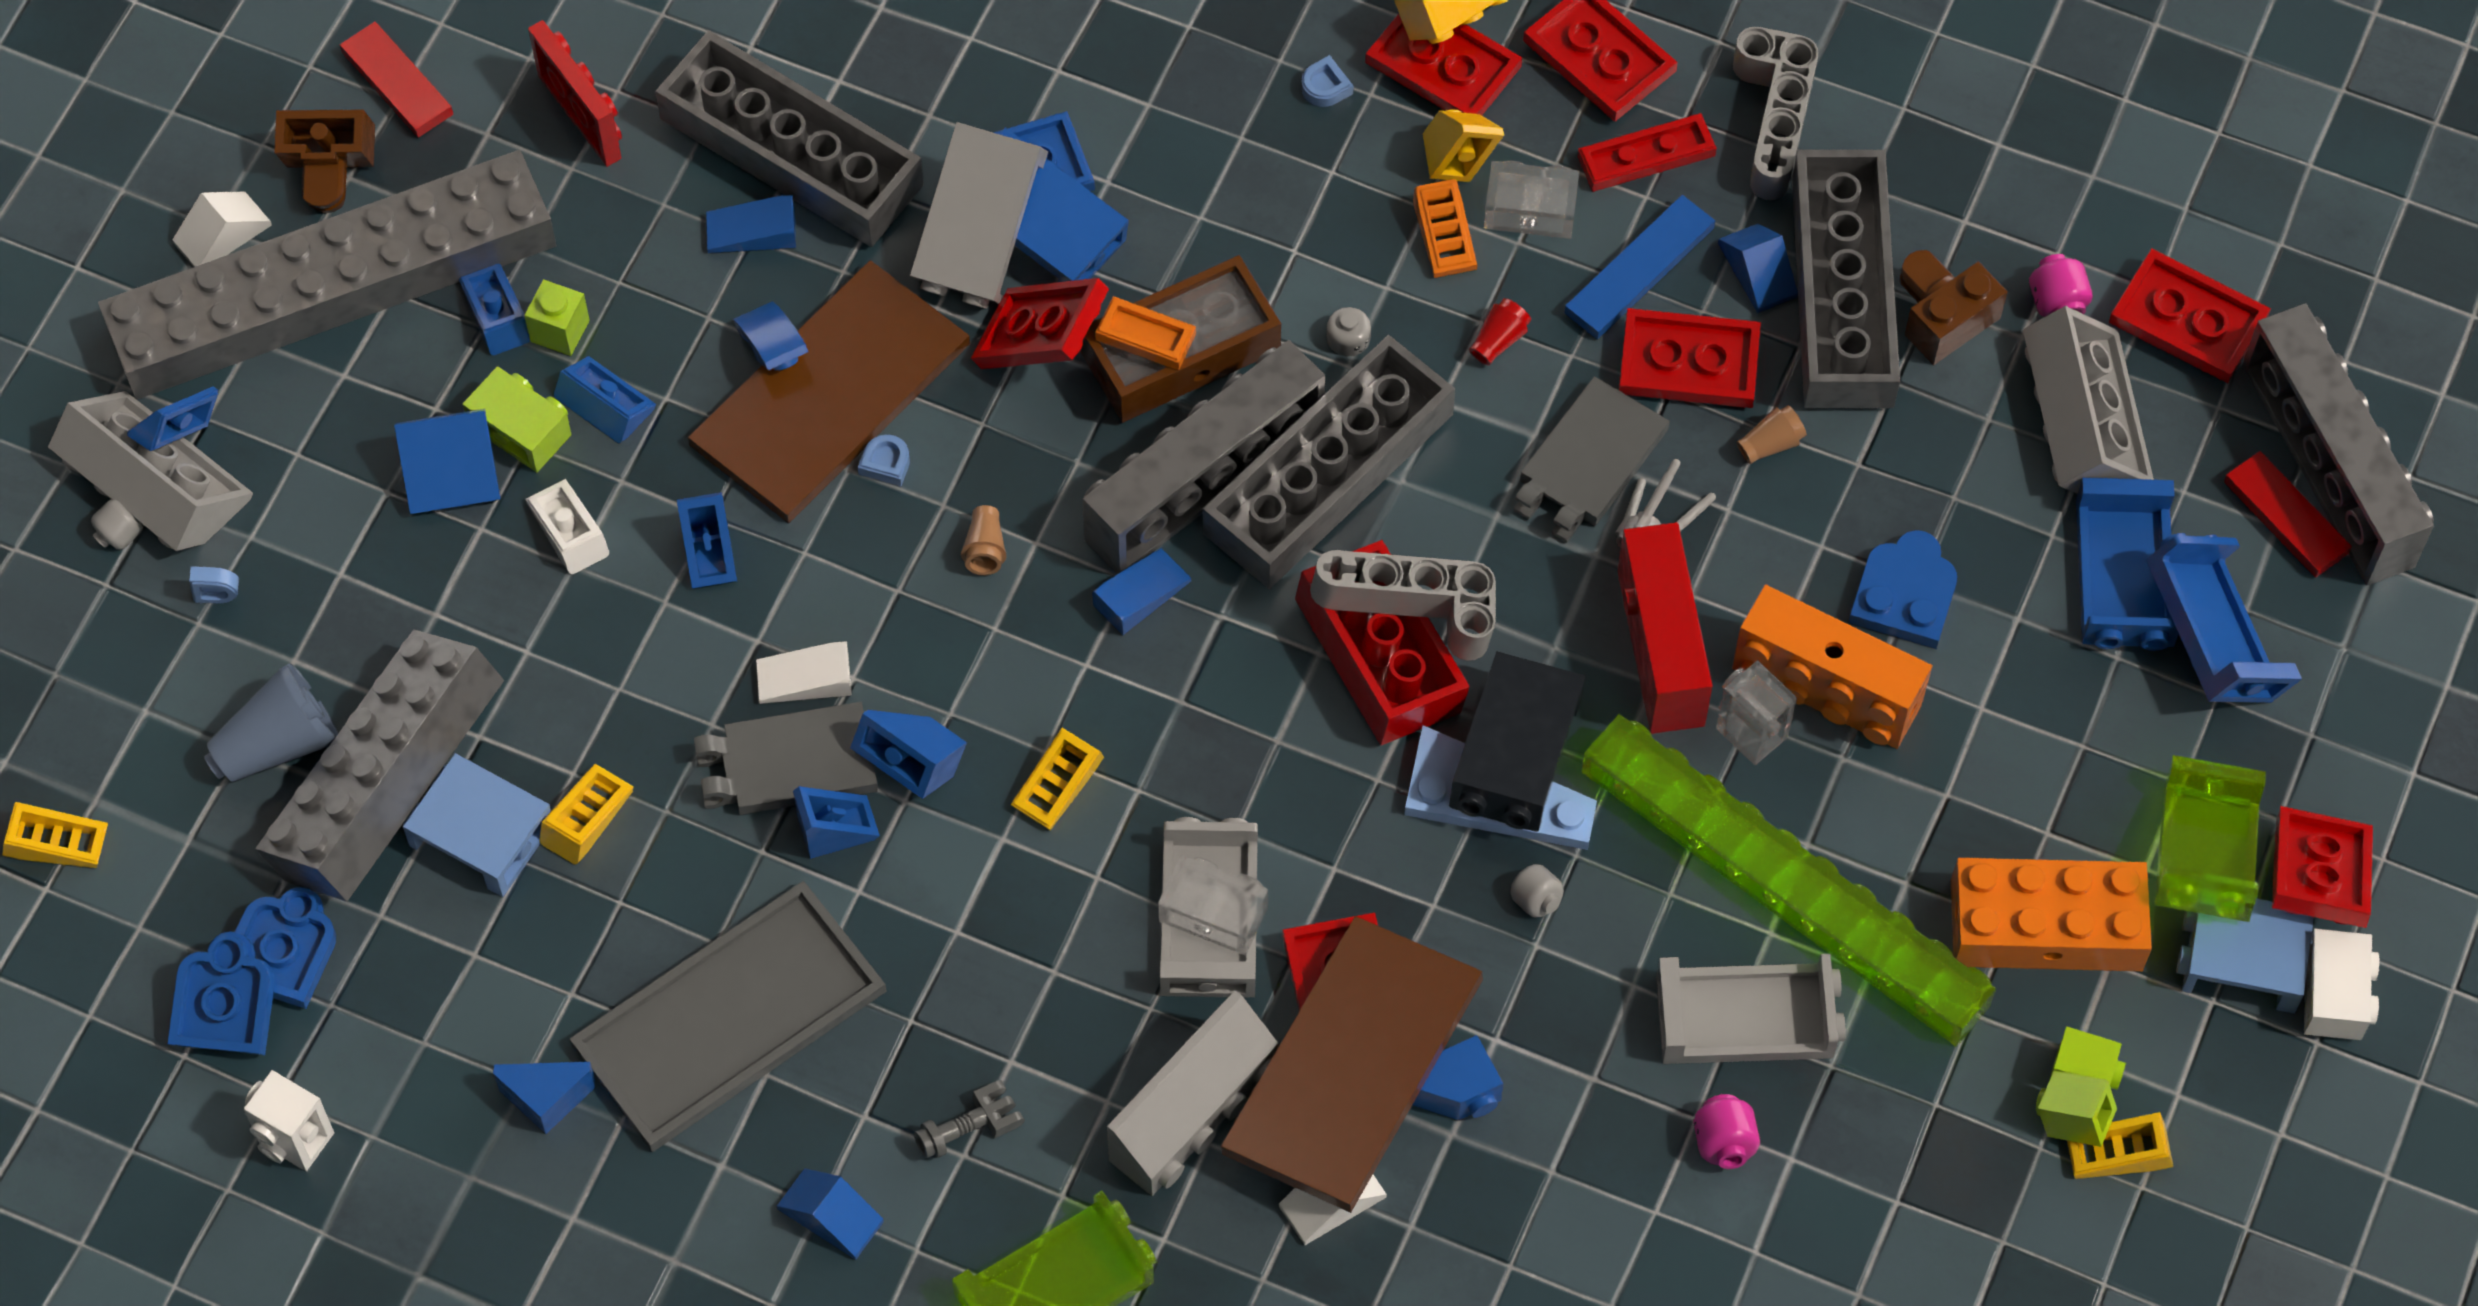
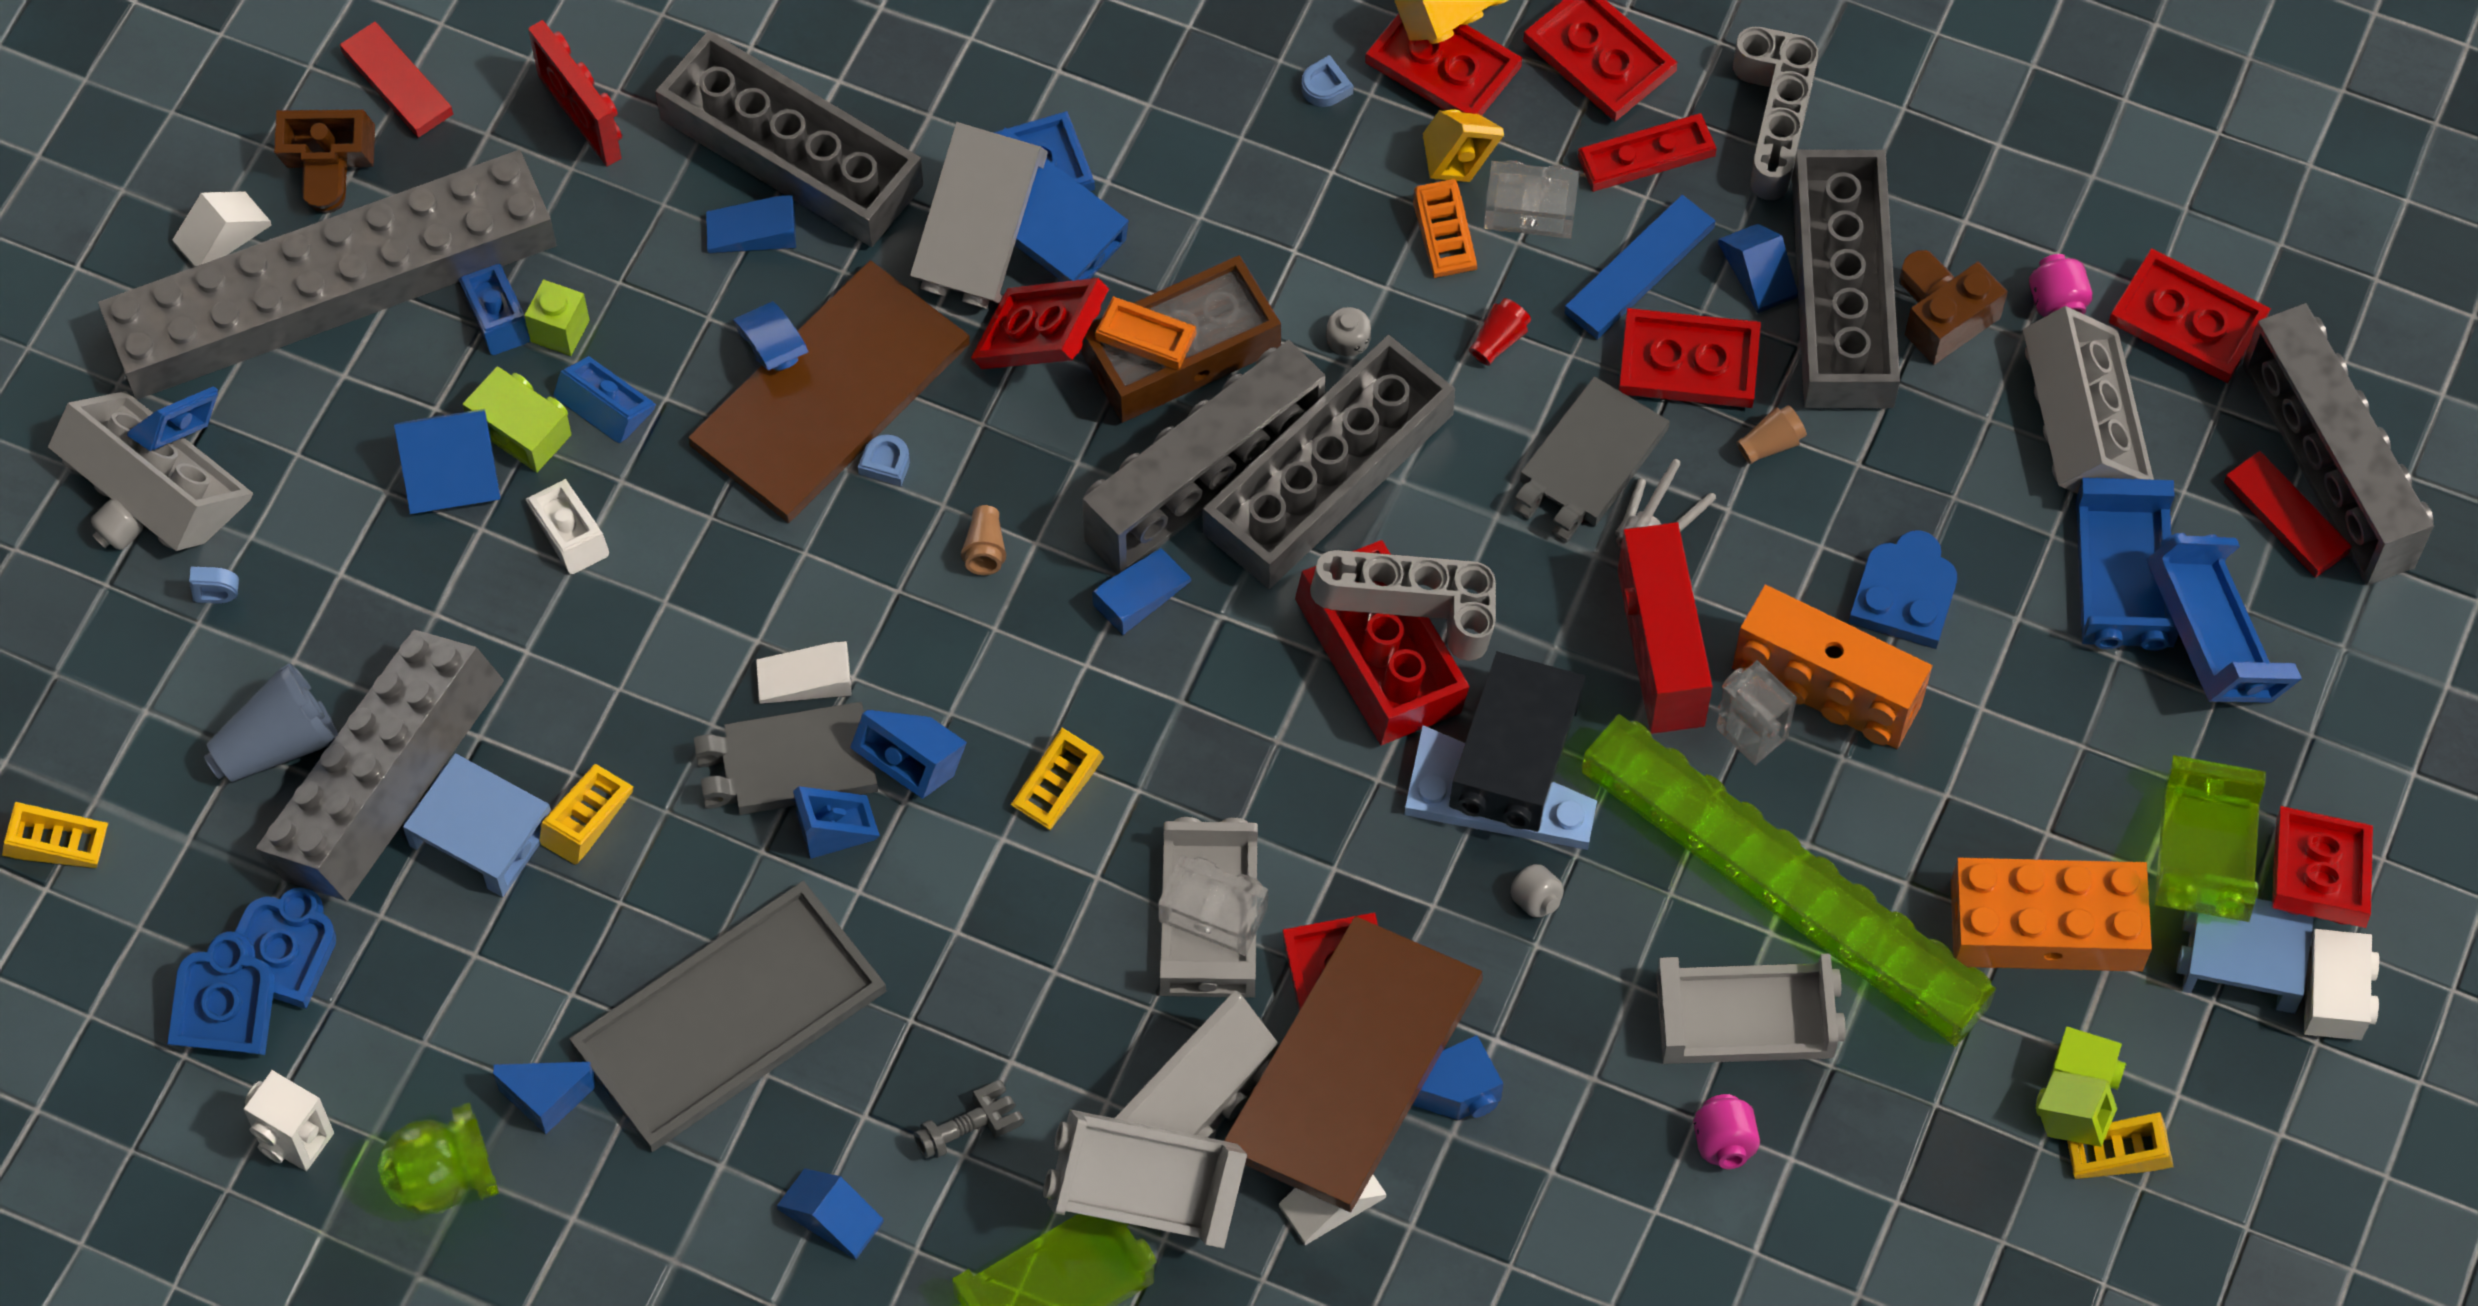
blue slope [677,492,737,589] -> none
none -> clear neon green tile [378,1102,500,1215]
none -> light grey panel [1043,1109,1247,1248]

